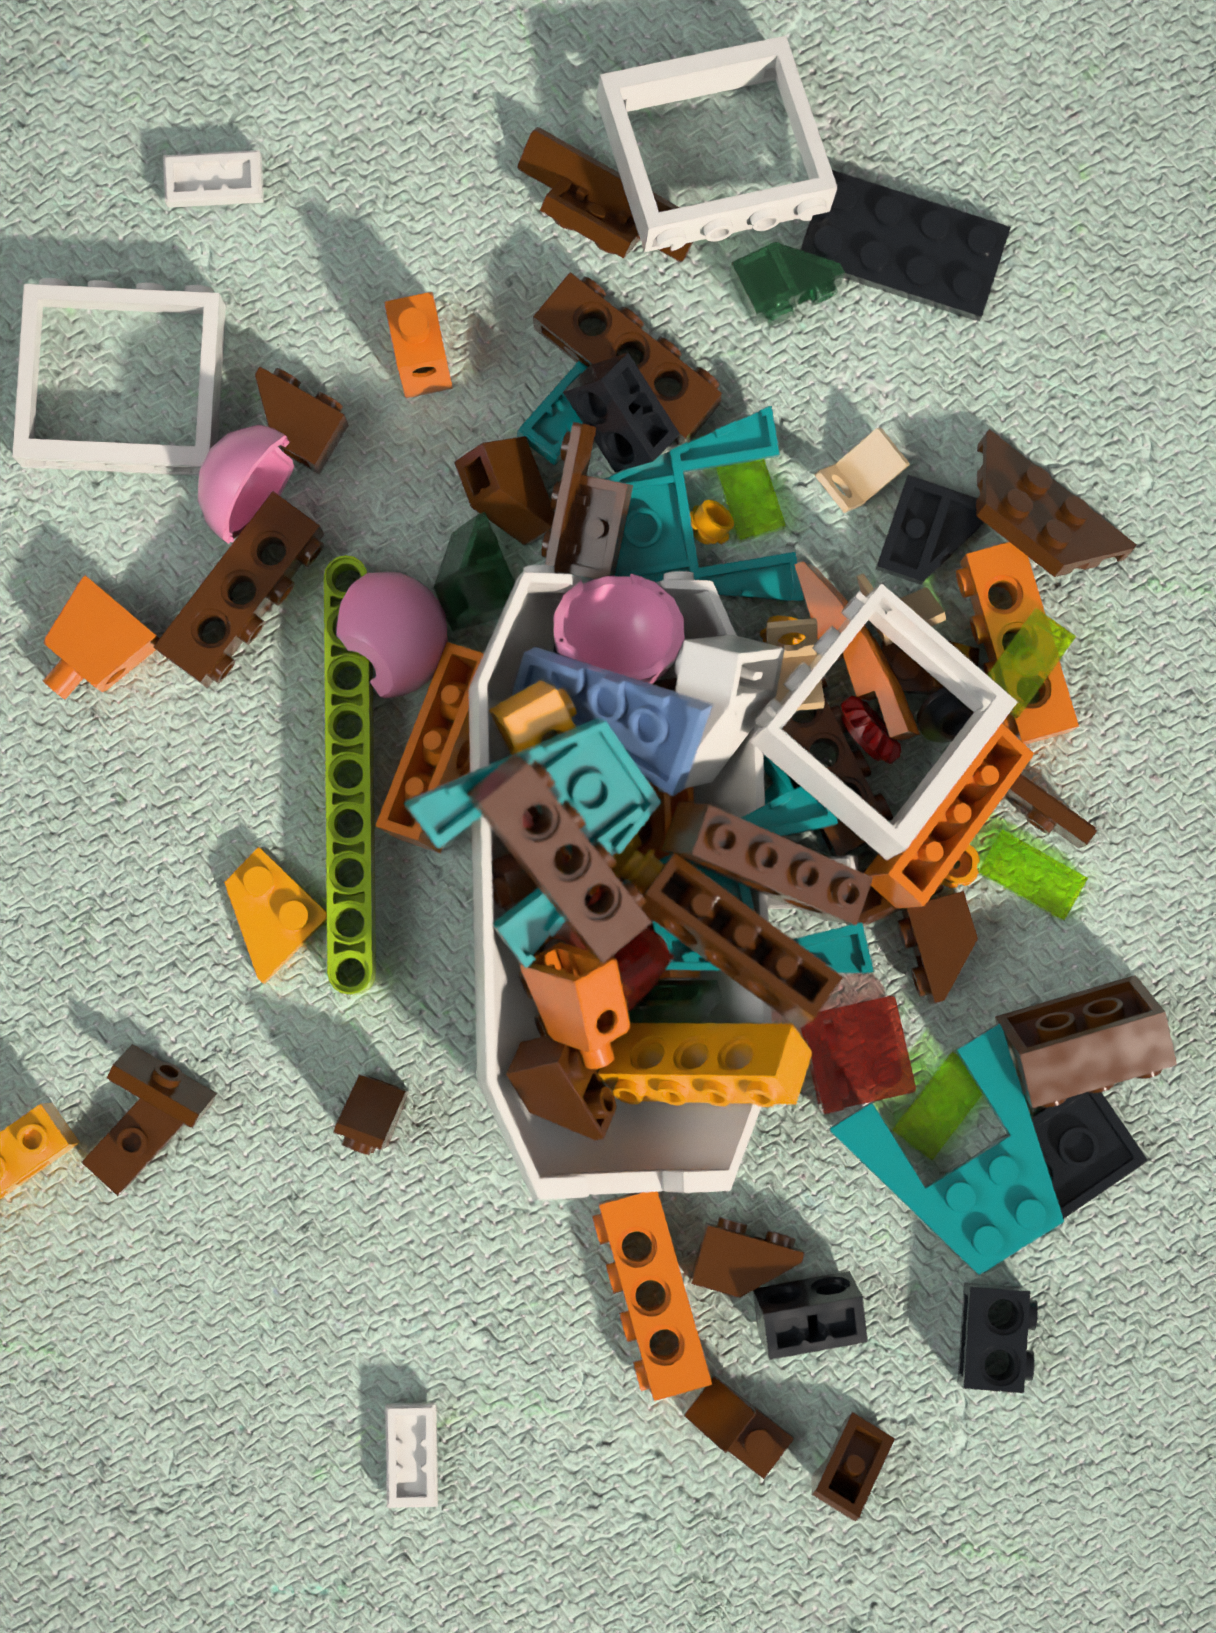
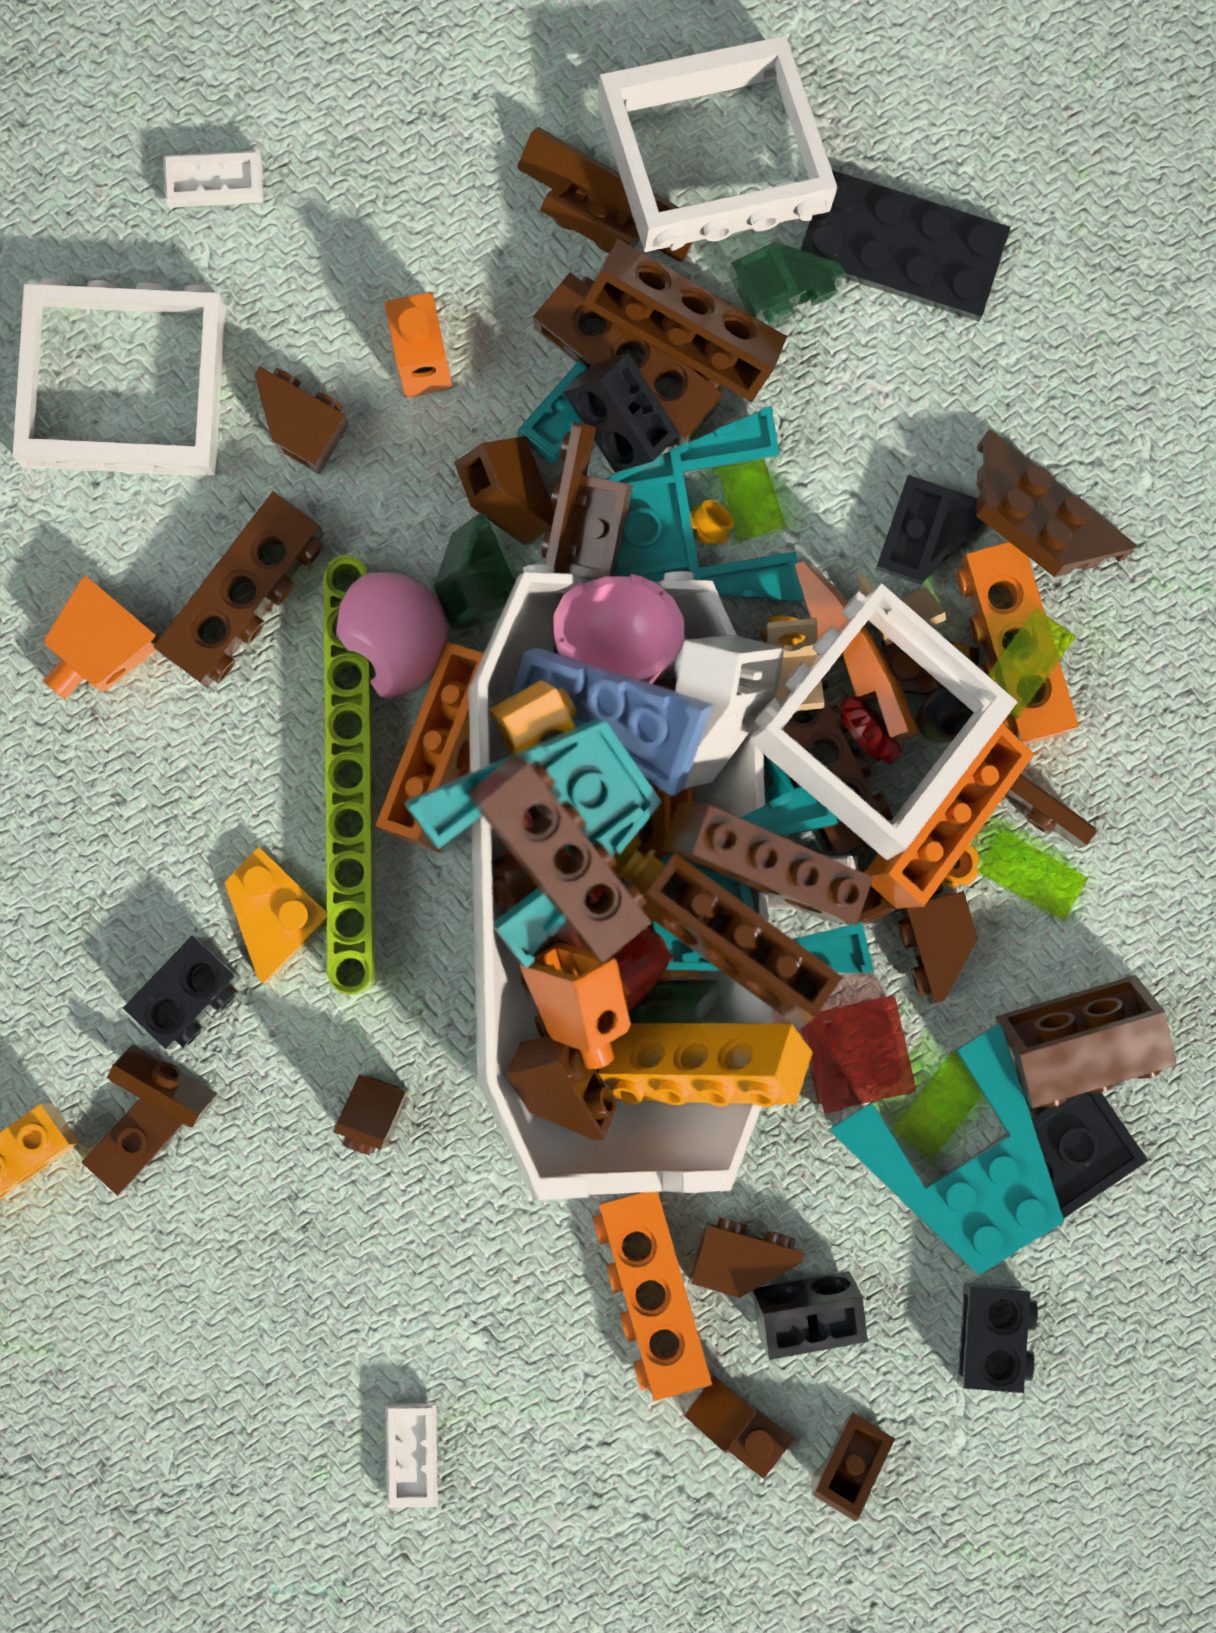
bright pink cylinder [198,425,294,544] -> none
tan bracket [814,427,909,513] -> none
none -> black brick [123,935,241,1049]
none -> reddish brown brick [582,239,787,402]

